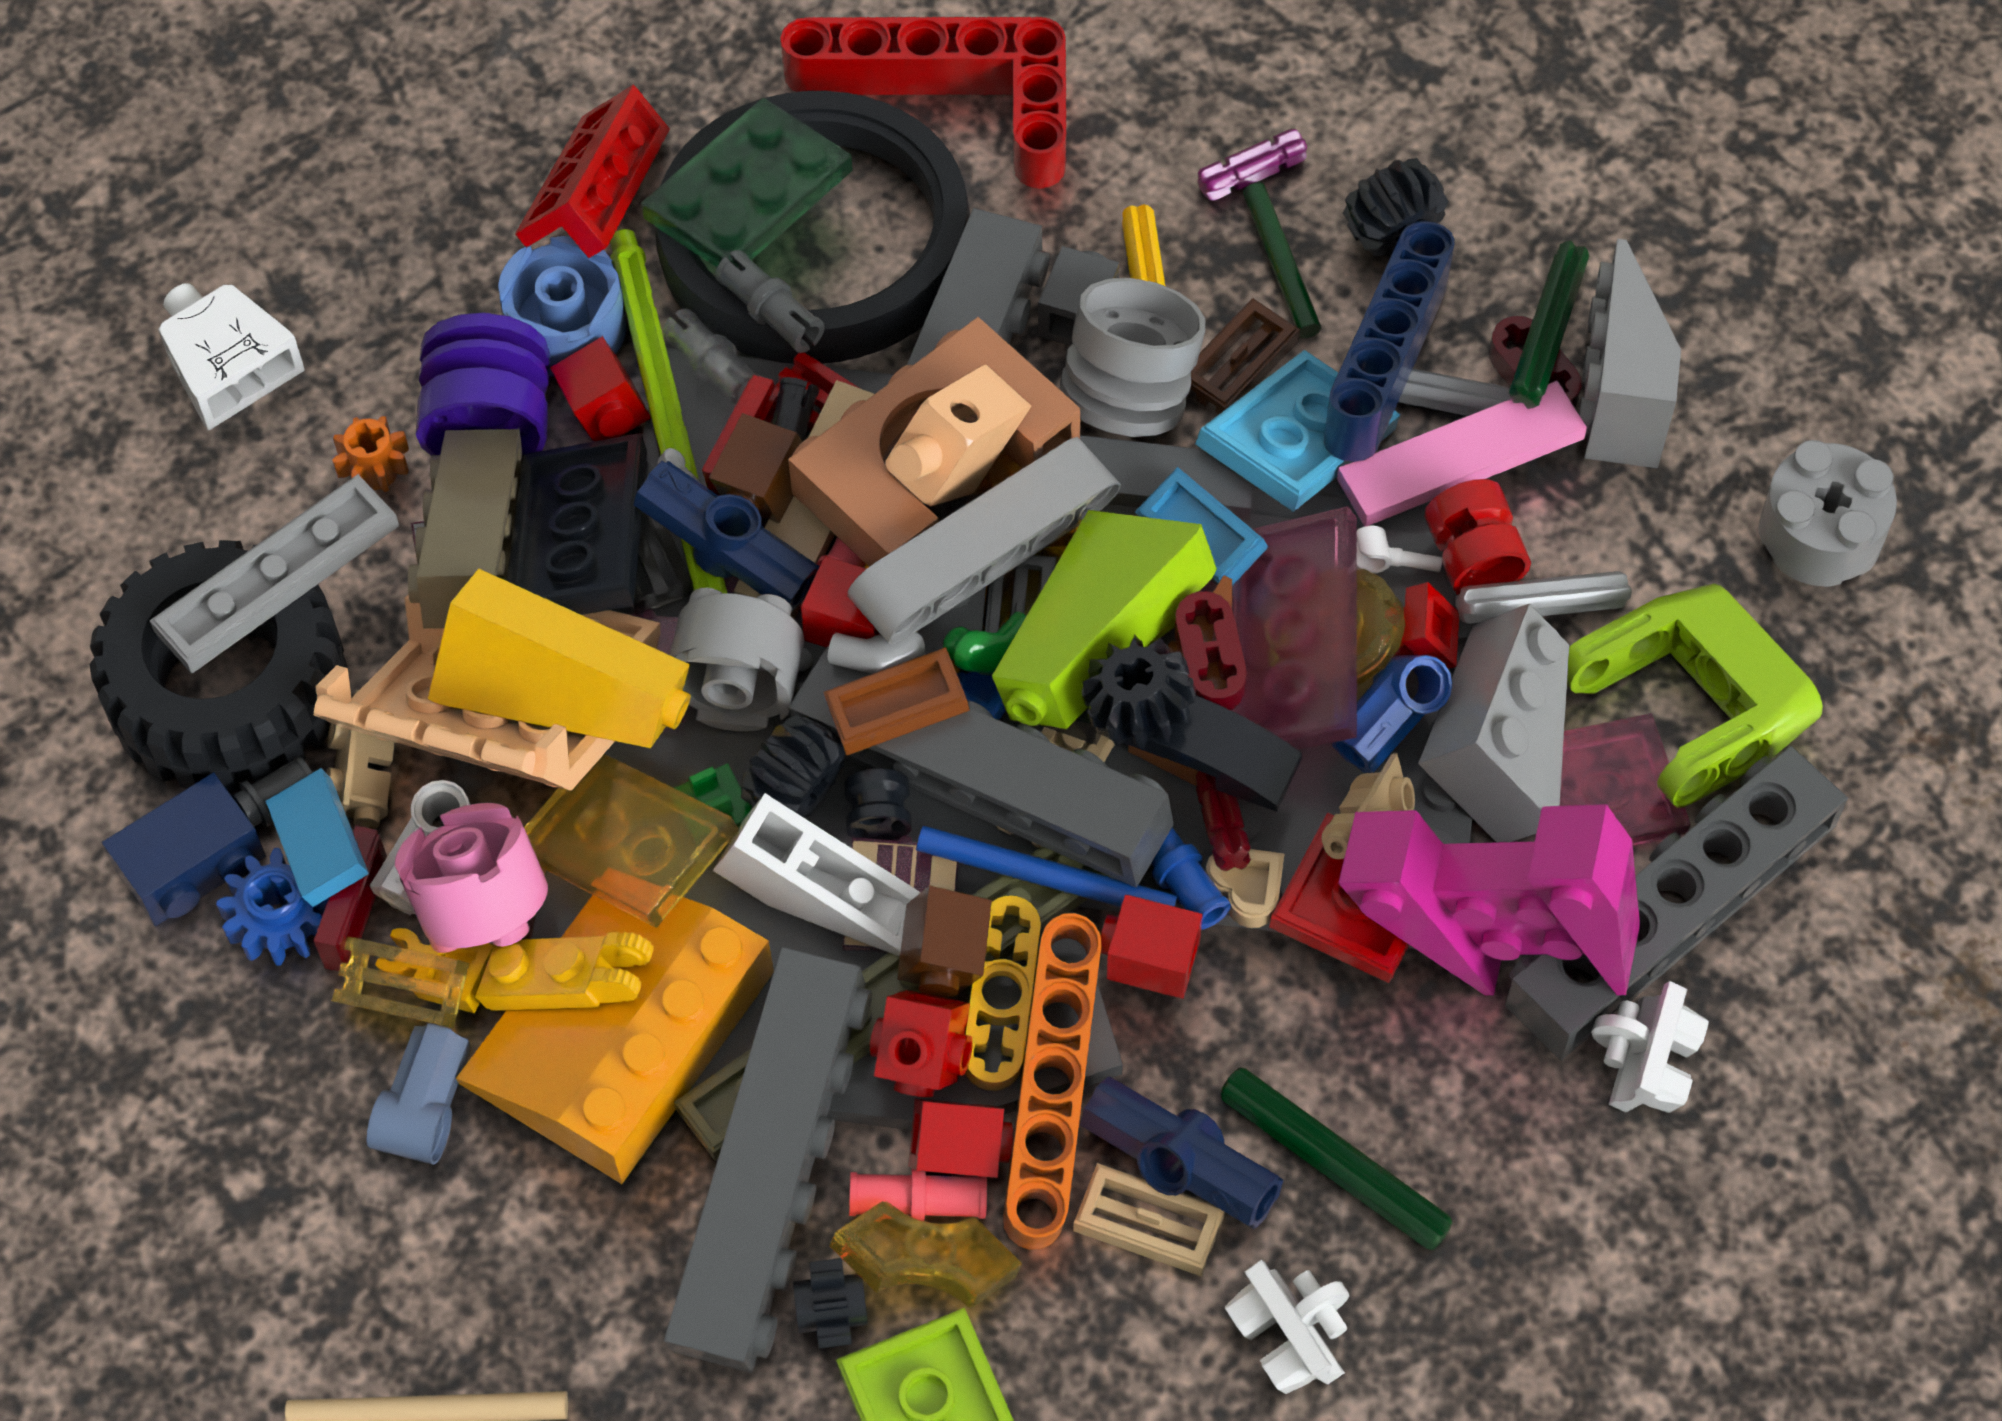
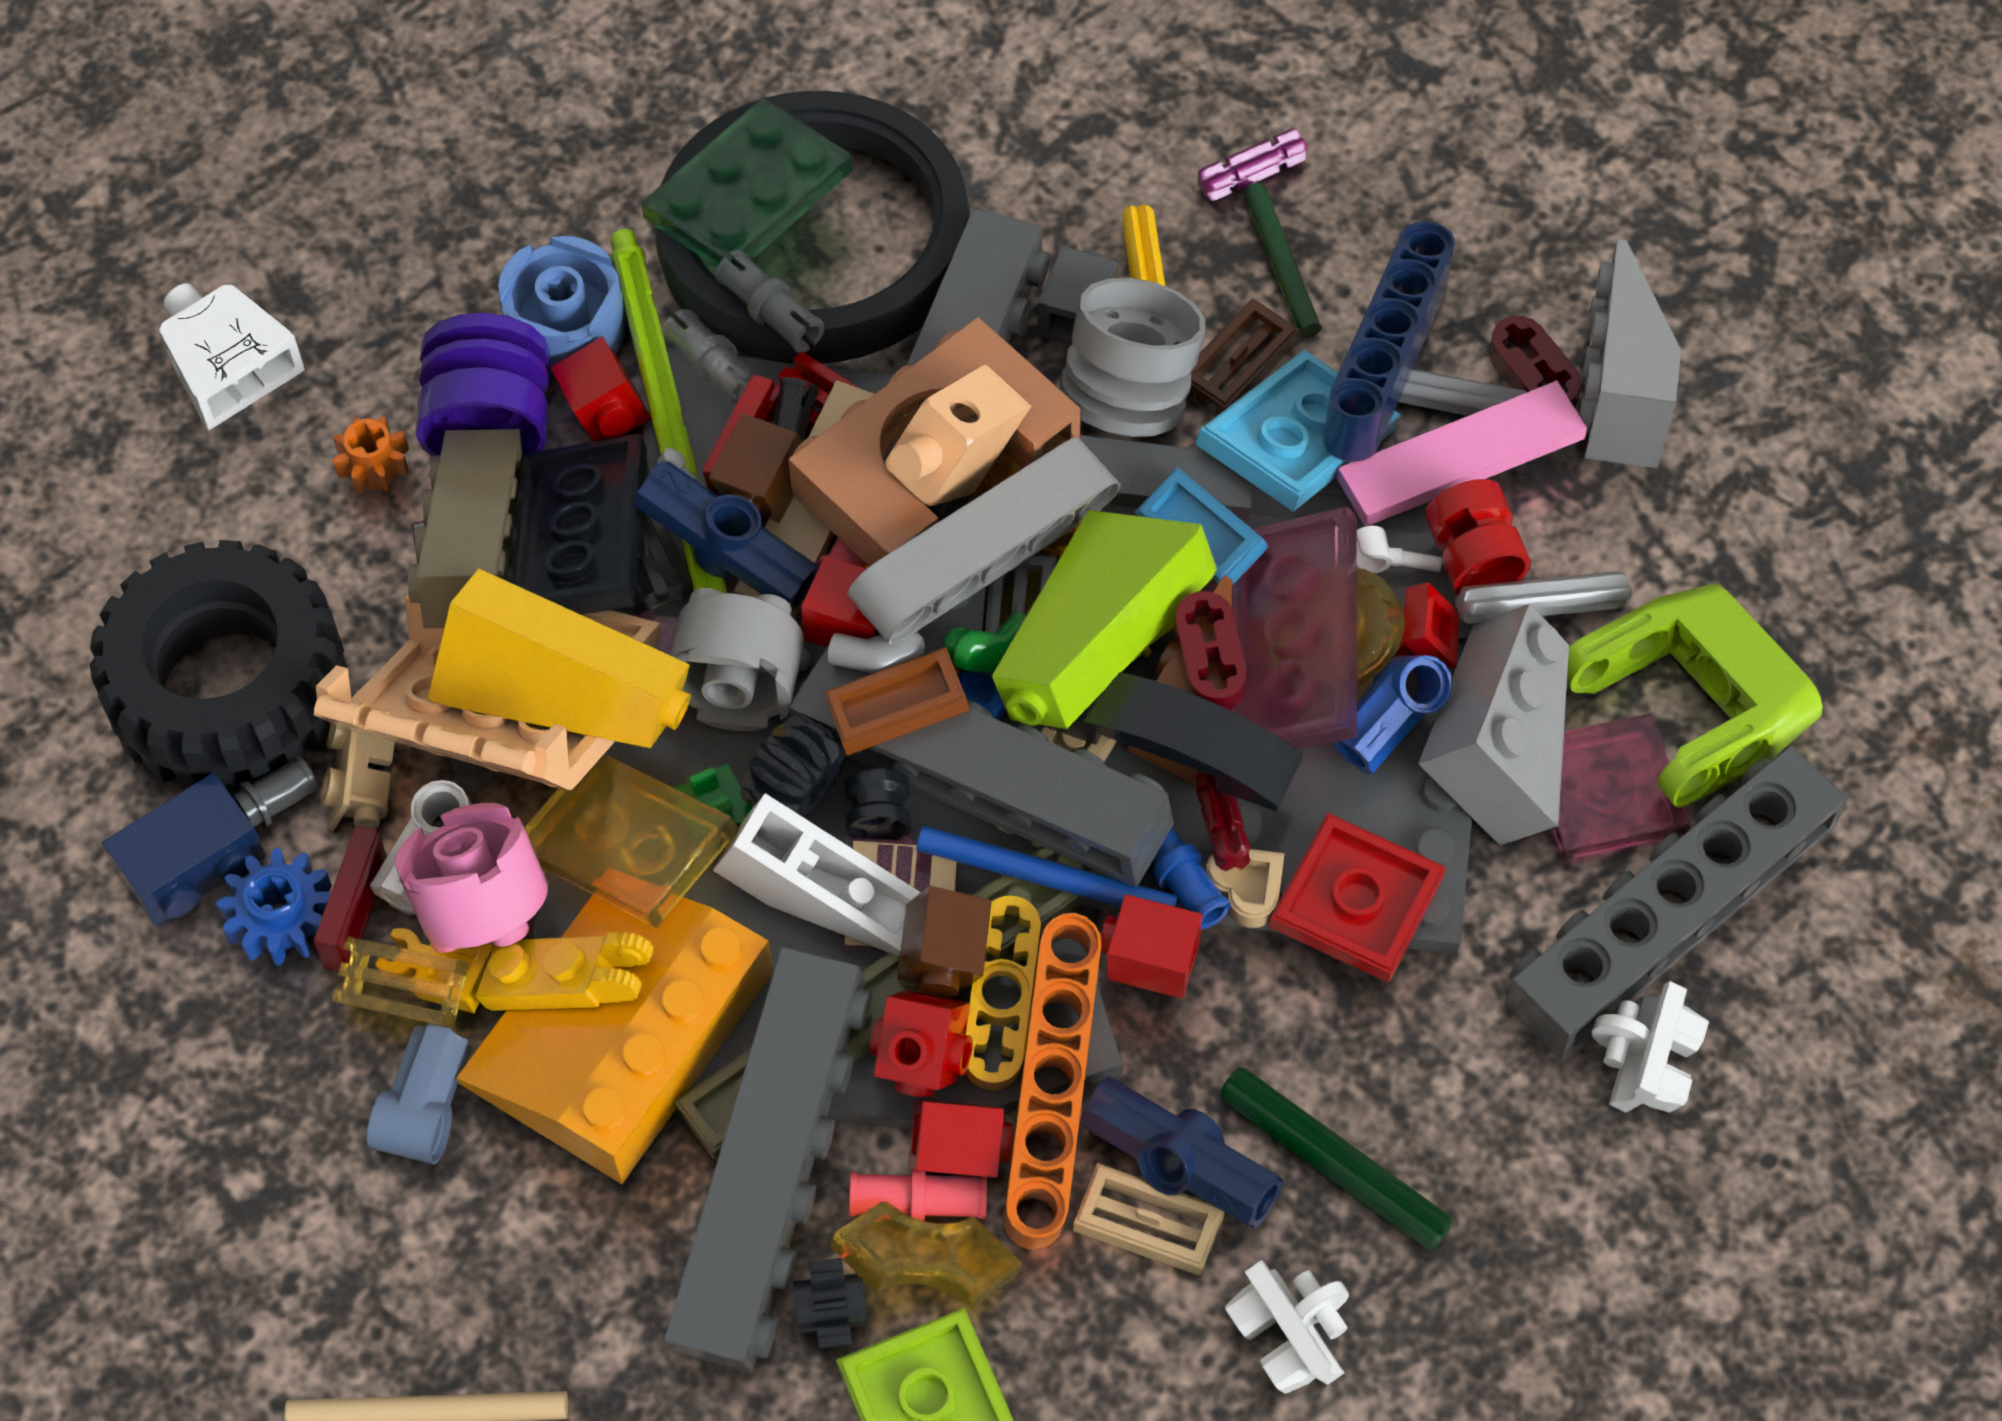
light grey tile [149,474,399,674] -> none
dark azure tile [266,768,369,907] -> none
red fence [515,84,670,258] -> none
red beam [780,17,1066,189] -> none
black gear [1082,634,1196,751] -> none
tan hinge [1322,753,1415,859] -> none
dark pink wedge [1339,804,1640,996] -> none
black gear [1343,158,1449,256] -> none
dark green axle [1509,241,1590,409] -> none
light grey brick [1759,440,1897,587] -> none

